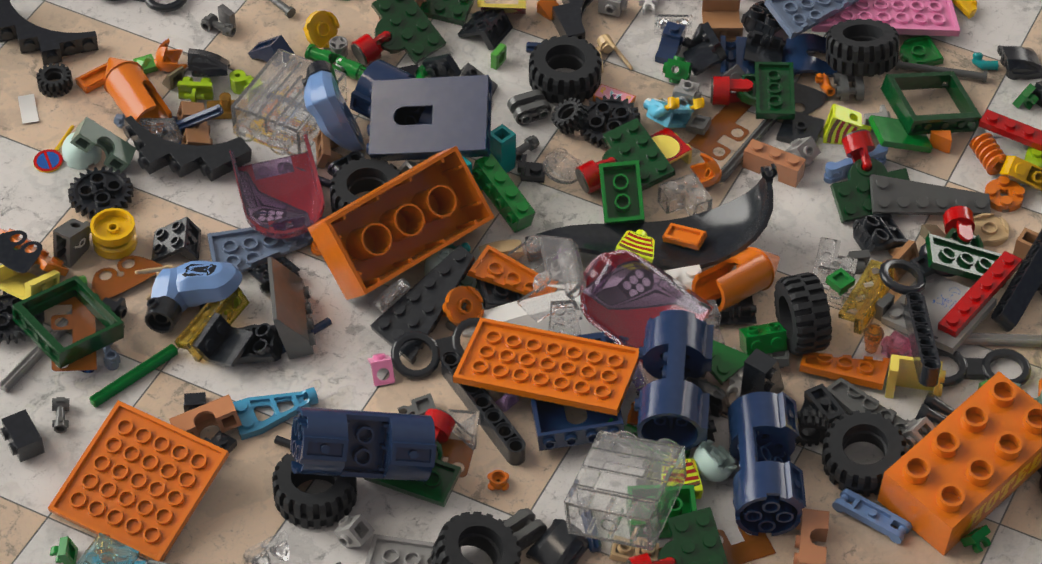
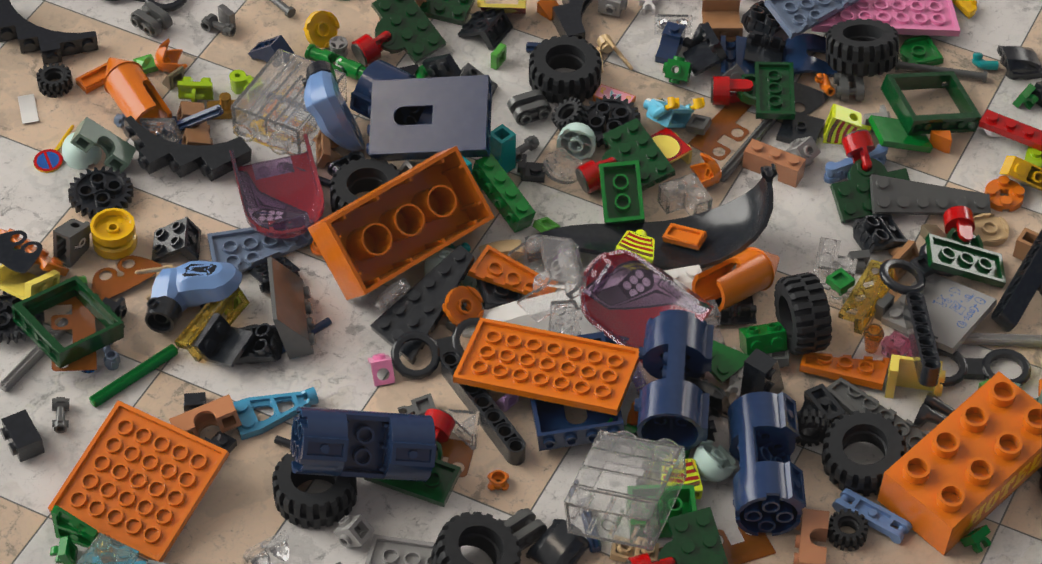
black slope [188,48,230,77] -> none
light grey brick [672,79,702,106] -> none
light grey brick [902,417,935,448] -> none
red plate [938,251,1023,338] -> none
orange piece [969,133,1006,175] -> none
none -> green wing [51,505,100,550]
none -> dark grey brick [130,1,173,37]
none -> bright green tile [532,217,561,232]
none -> light aqua cylinder [556,122,596,162]
none -> black tyre [827,509,869,551]

